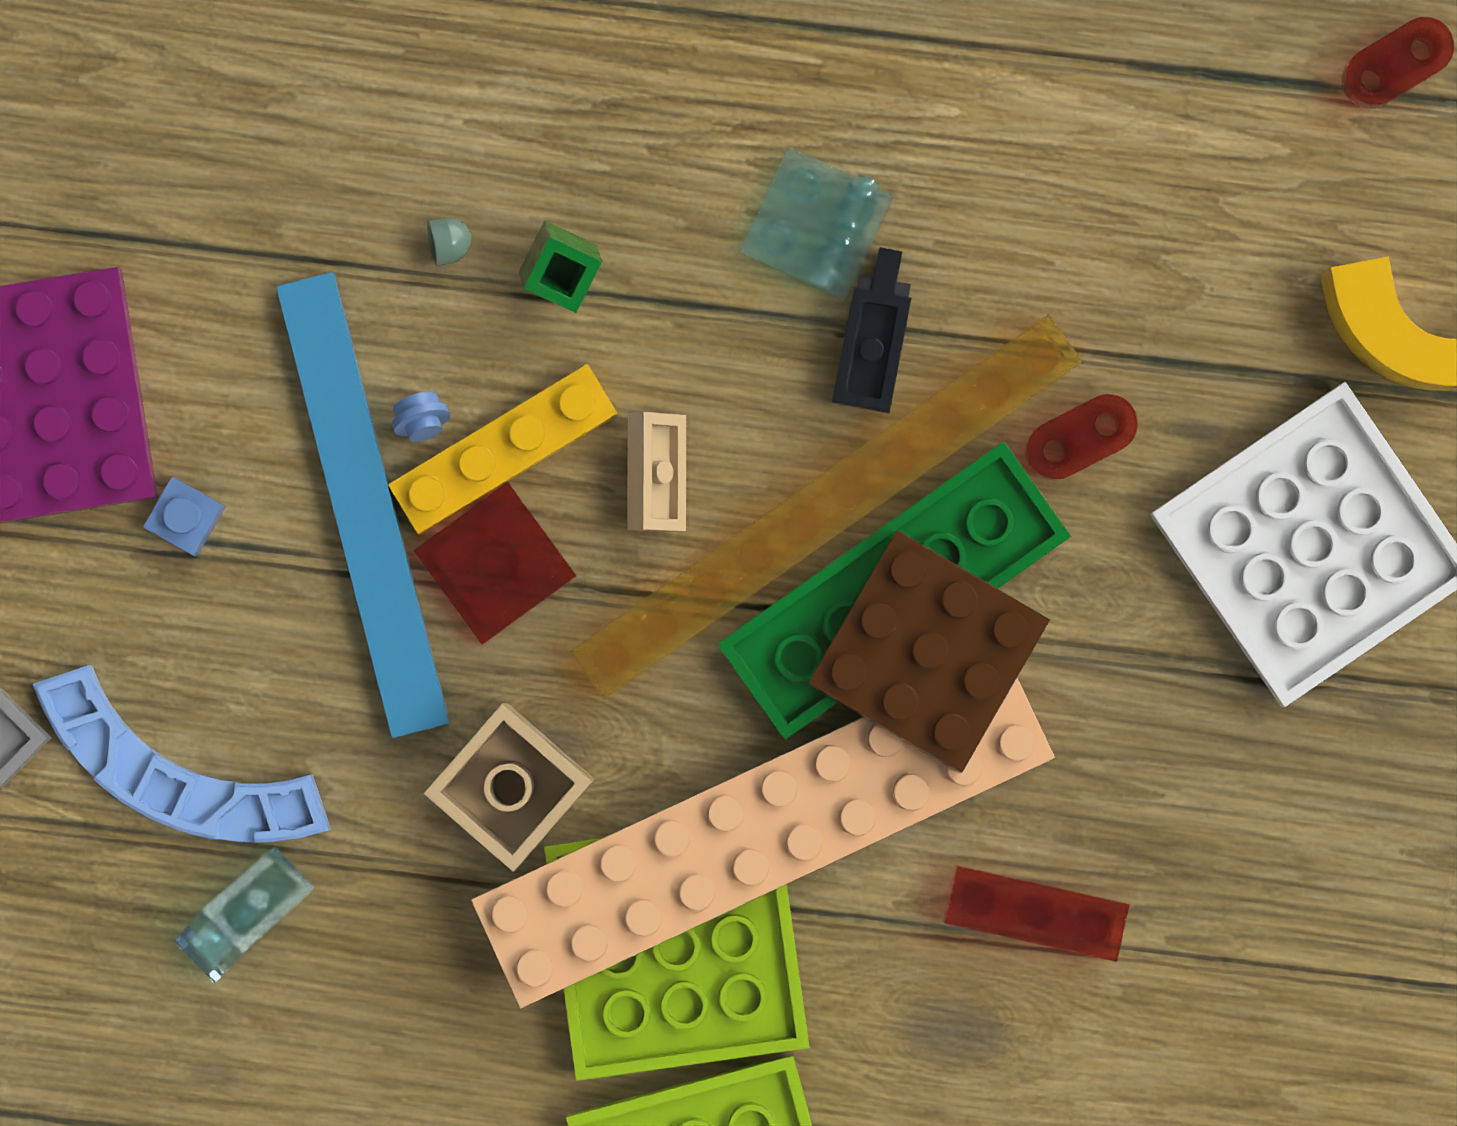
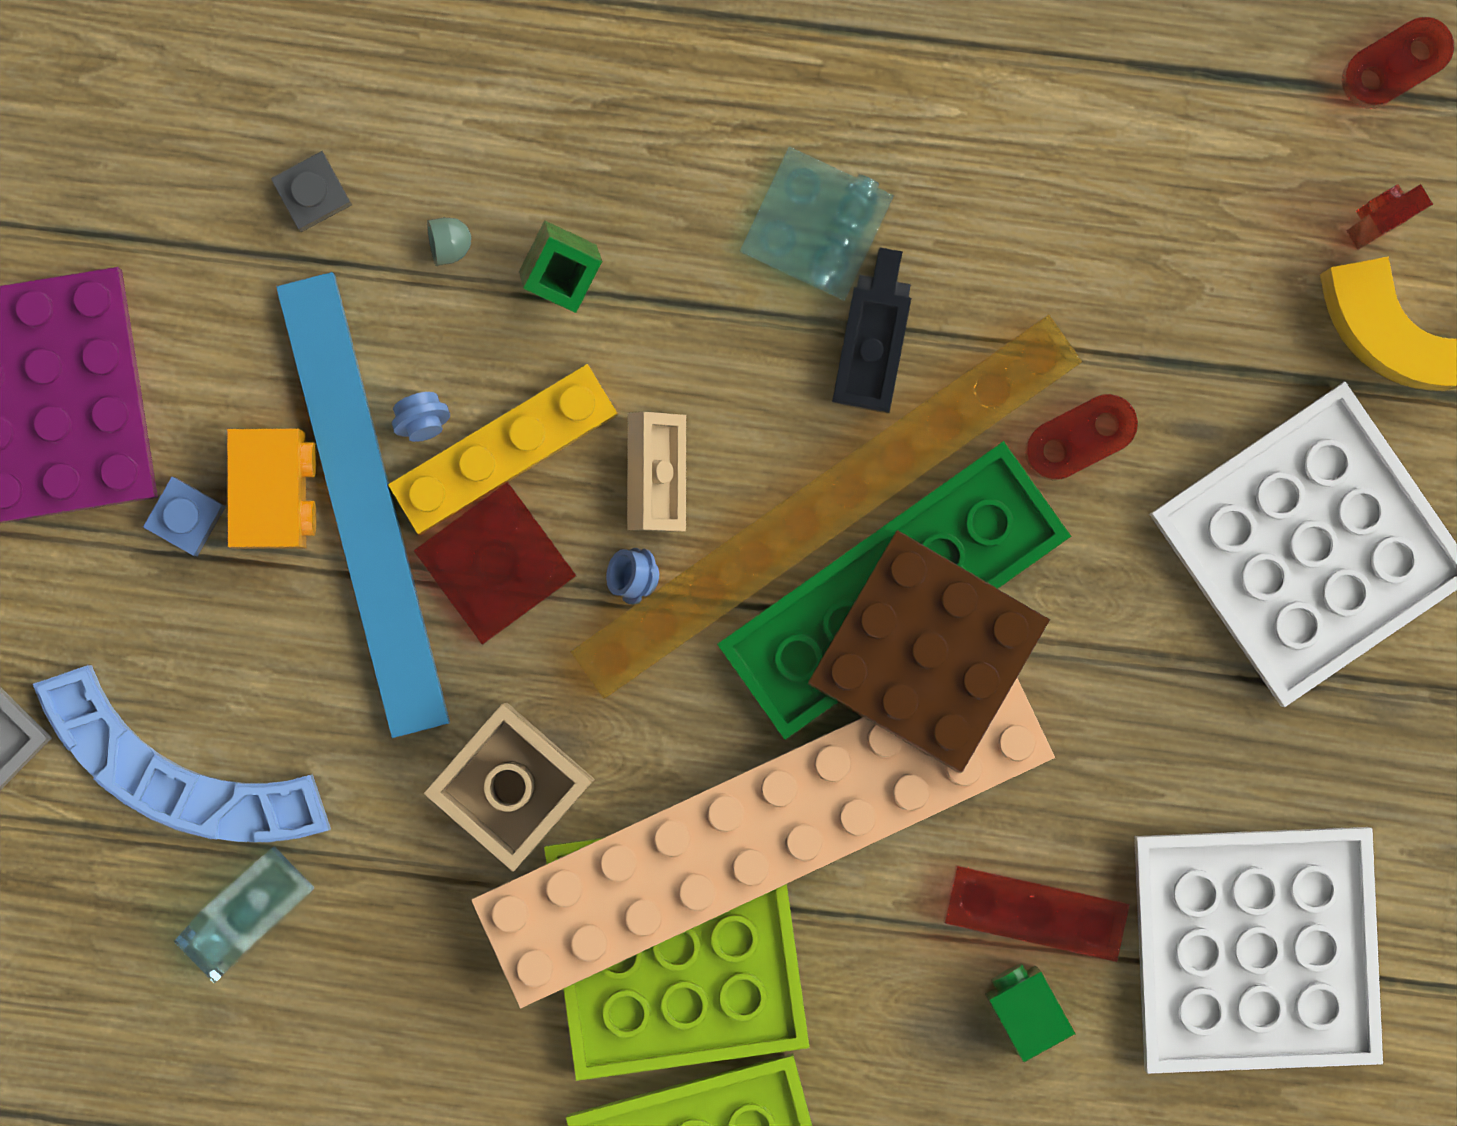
none -> light orange brick [227,429,317,549]
none -> dark grey plate [271,151,352,232]
none -> medium blue plate [606,548,659,605]
none -> green brick [985,964,1076,1062]
none -> white plate [1134,827,1383,1074]
none -> clear red plate [1346,184,1433,250]

